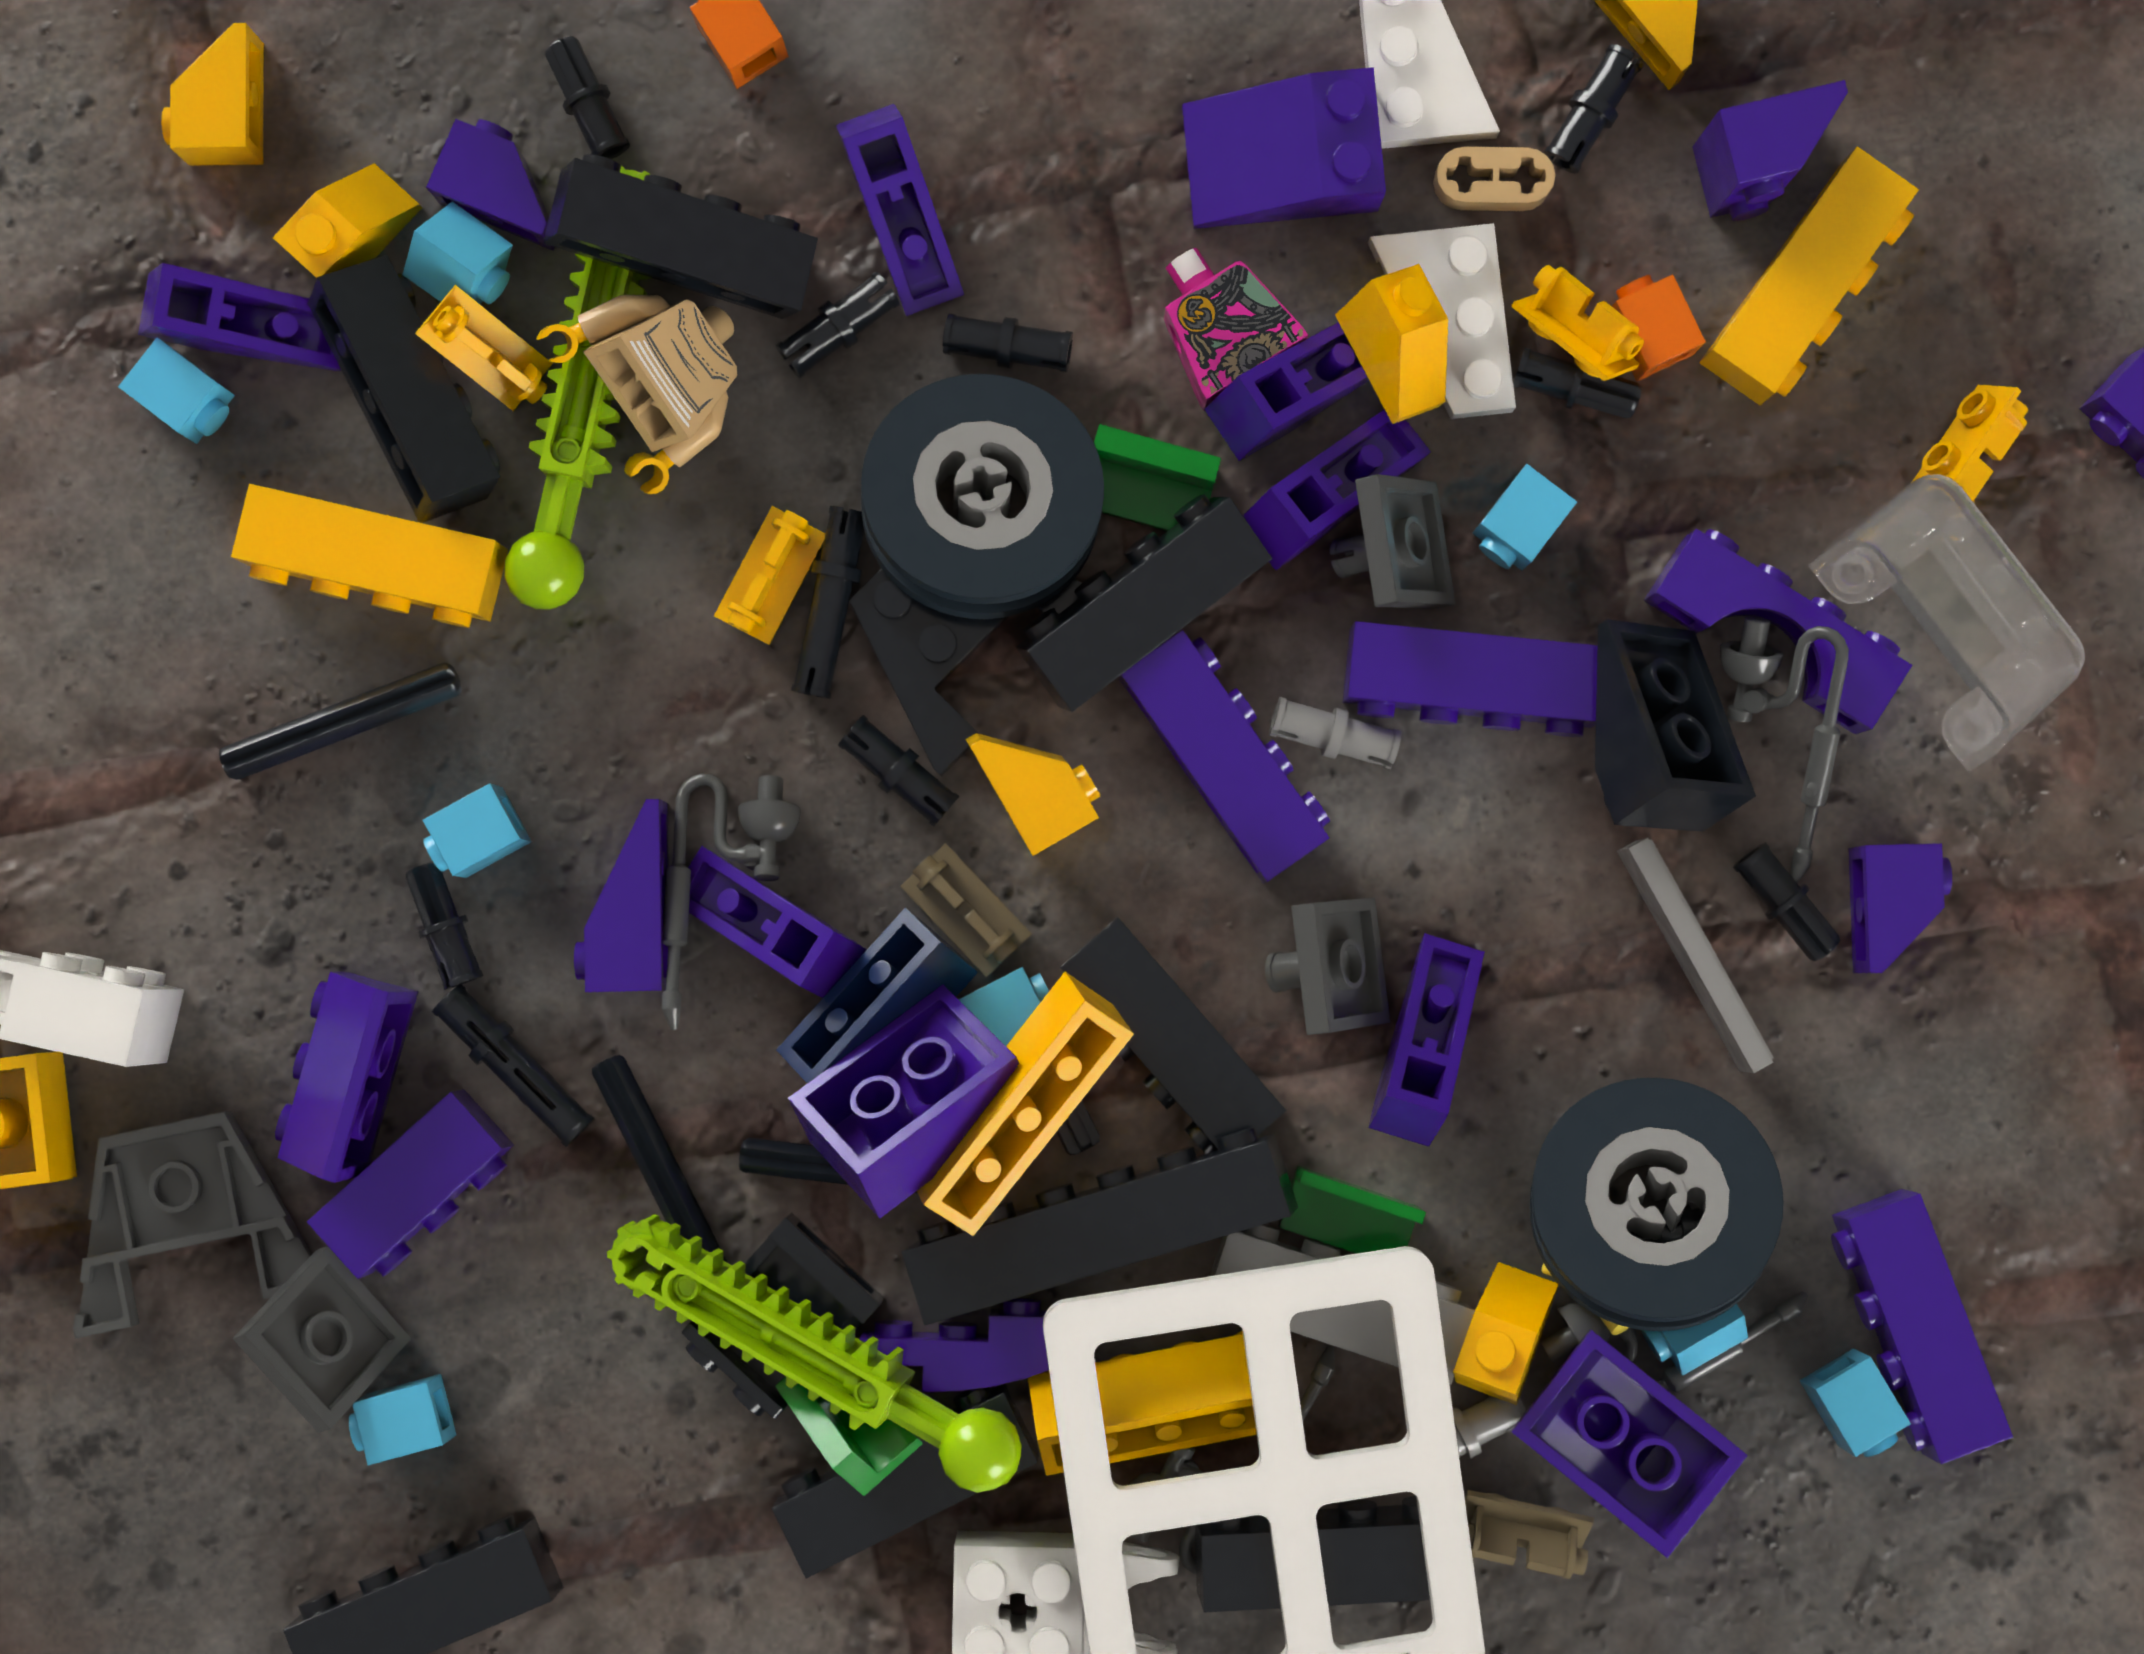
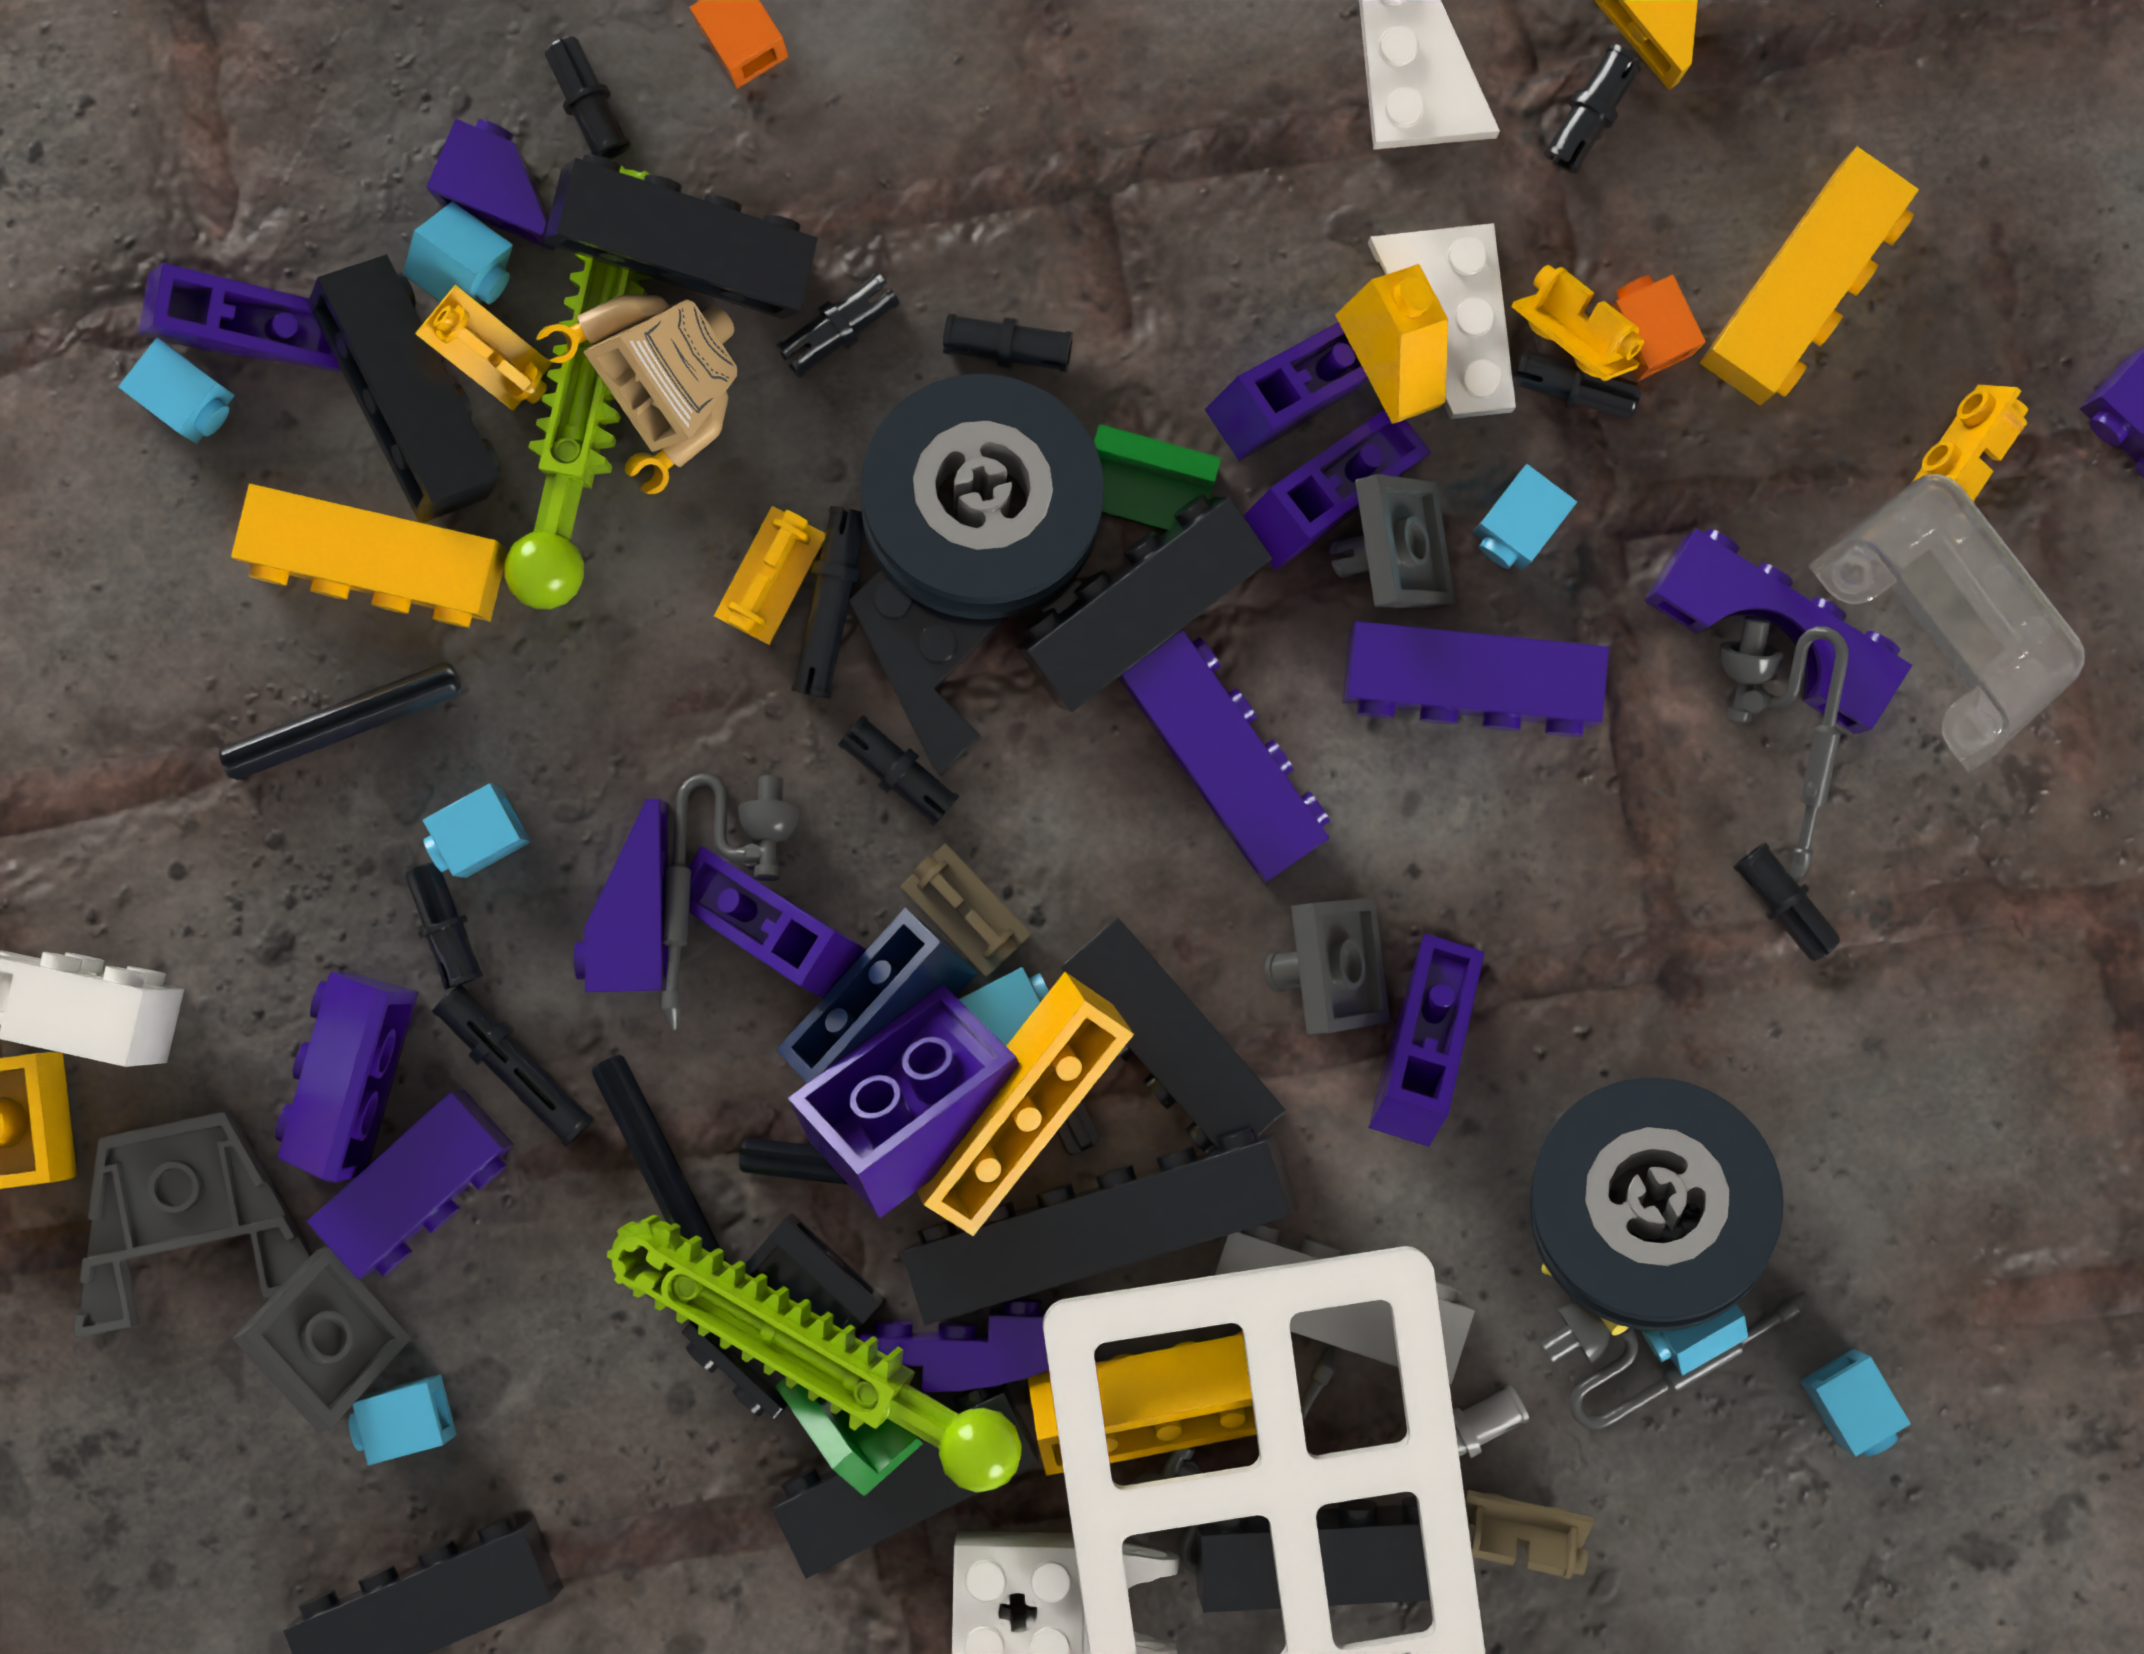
yellow slope [161,23,264,166] -> none
yellow slope [273,163,423,278] -> none
dark purple slope [836,104,965,316] -> none
yellow slope [965,733,1101,856] -> none
torso [1164,248,1308,411] -> none
dark purple slope [1182,67,1386,229] -> none
light grey pin [1269,697,1402,770] -> none
green panel [1278,1166,1426,1254] -> none
tan beam [1433,147,1556,211] -> none
yellow slope [1453,1262,1559,1405] -> none
dark purple slope [1511,1329,1748,1559] -> none
black slope [1595,619,1756,832] -> none
light grey tile [1617,838,1774,1073] -> none
dark purple slope [1692,80,1848,221] -> none
dark purple brick [1831,1189,2014,1464] -> none
dark purple slope [1848,843,1952,973] -> none

